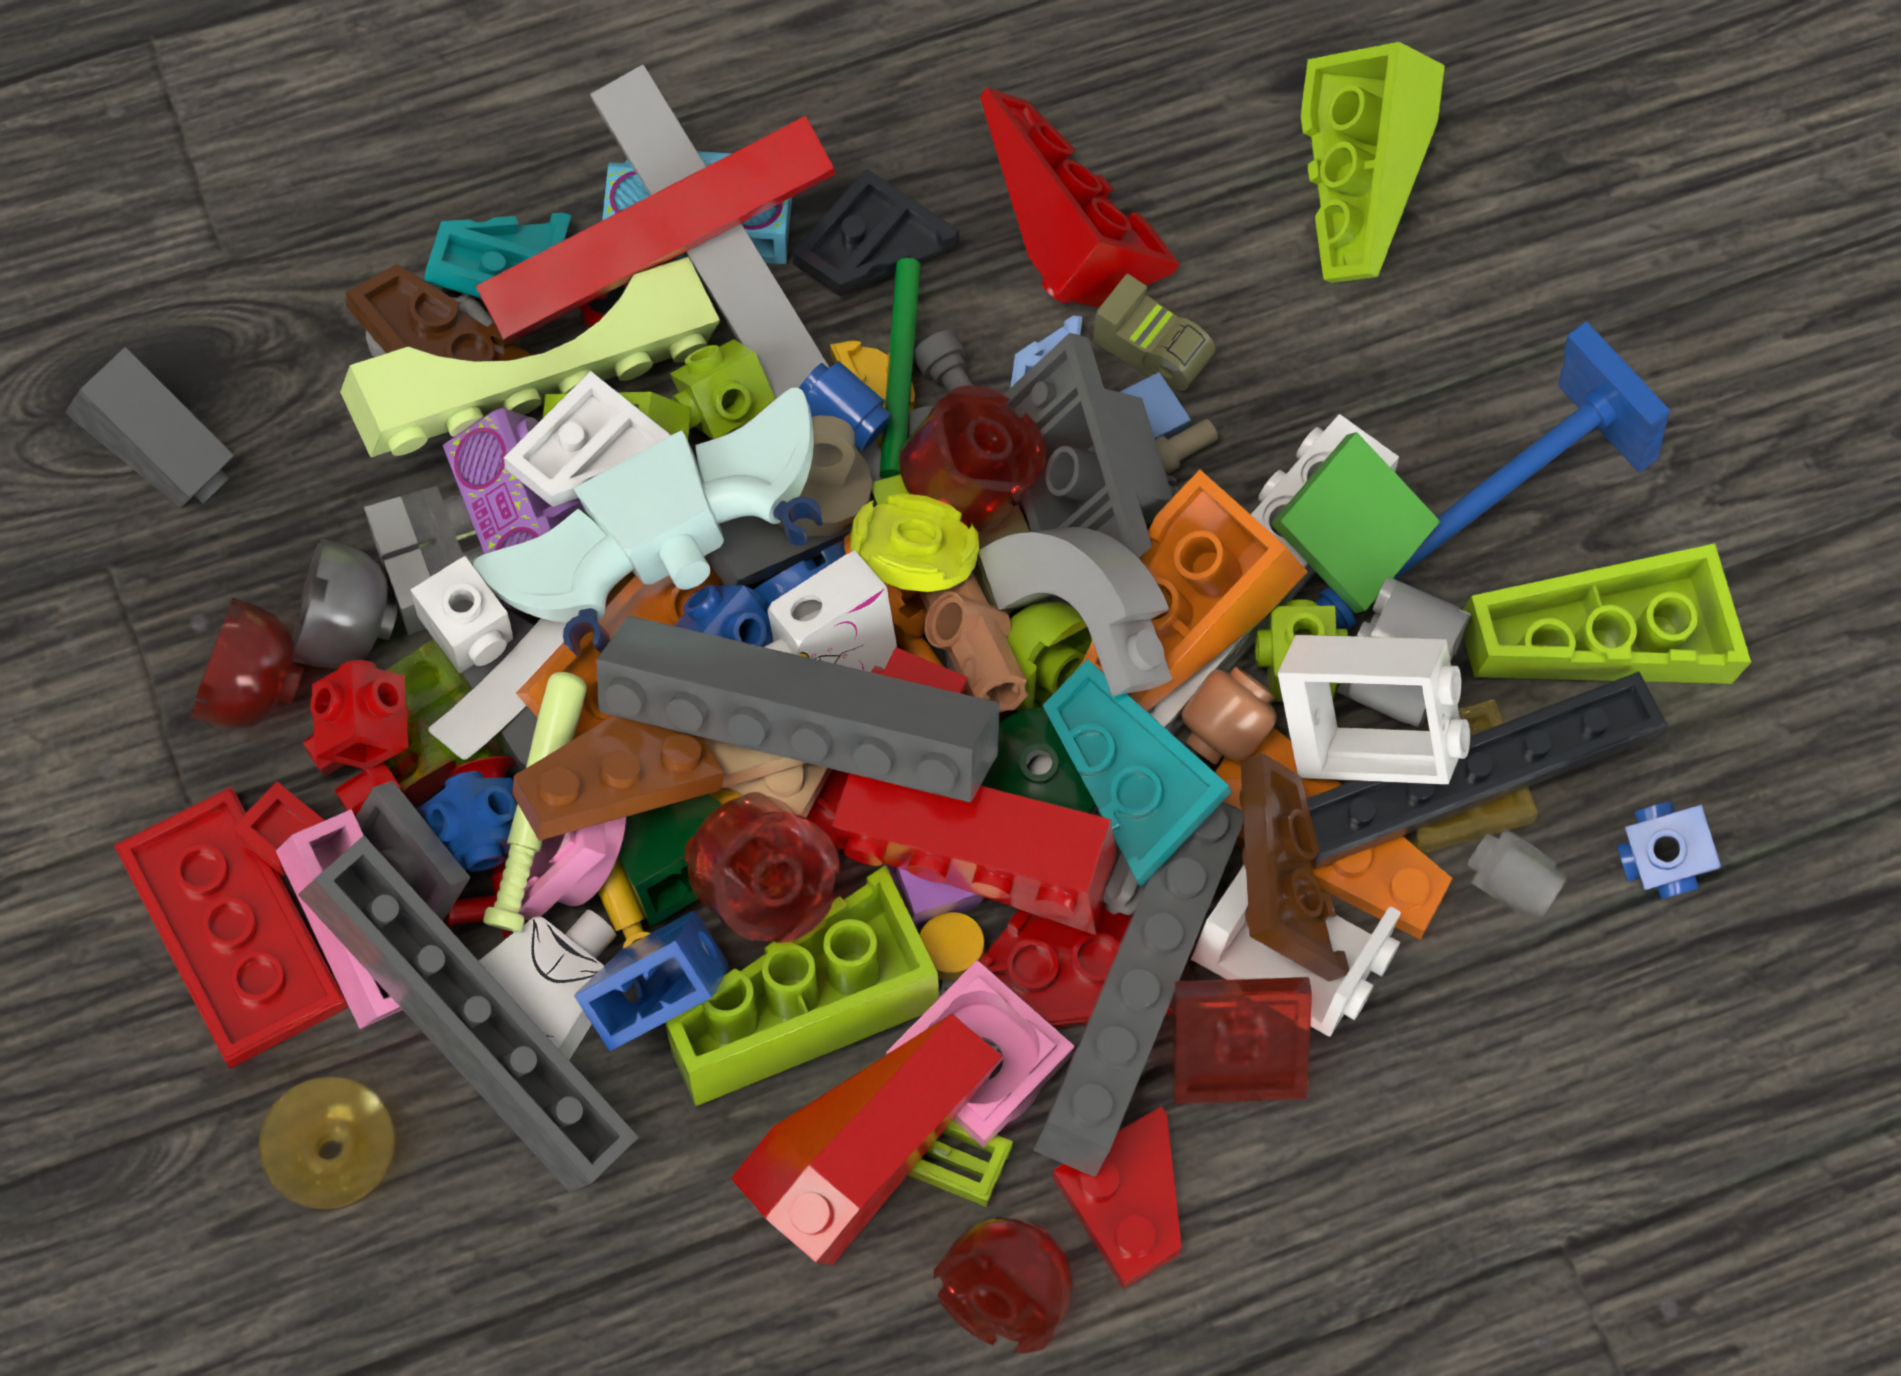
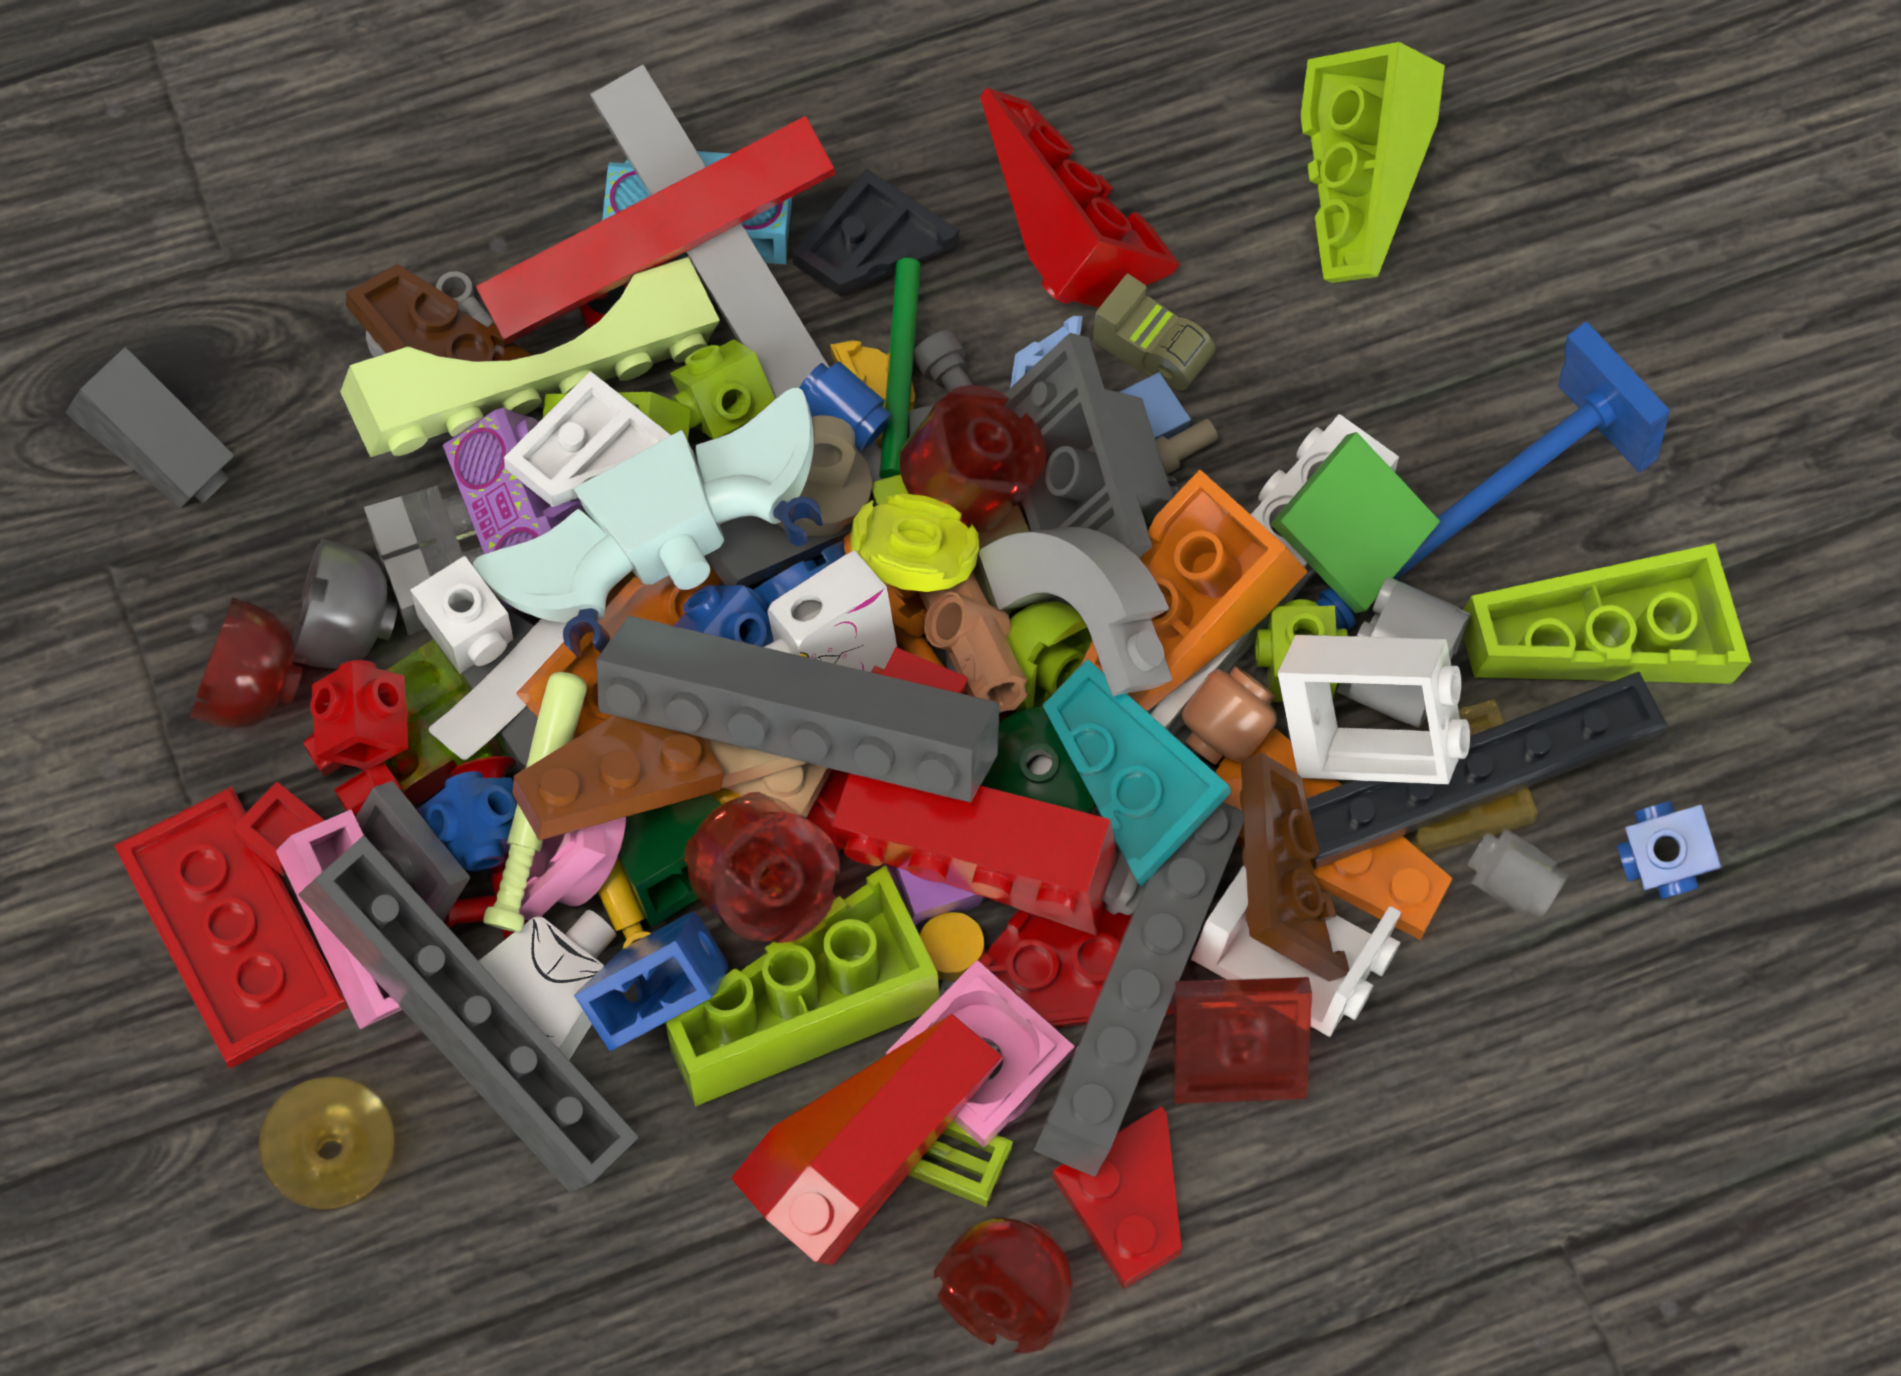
teal wing [424,213,571,298] -> none

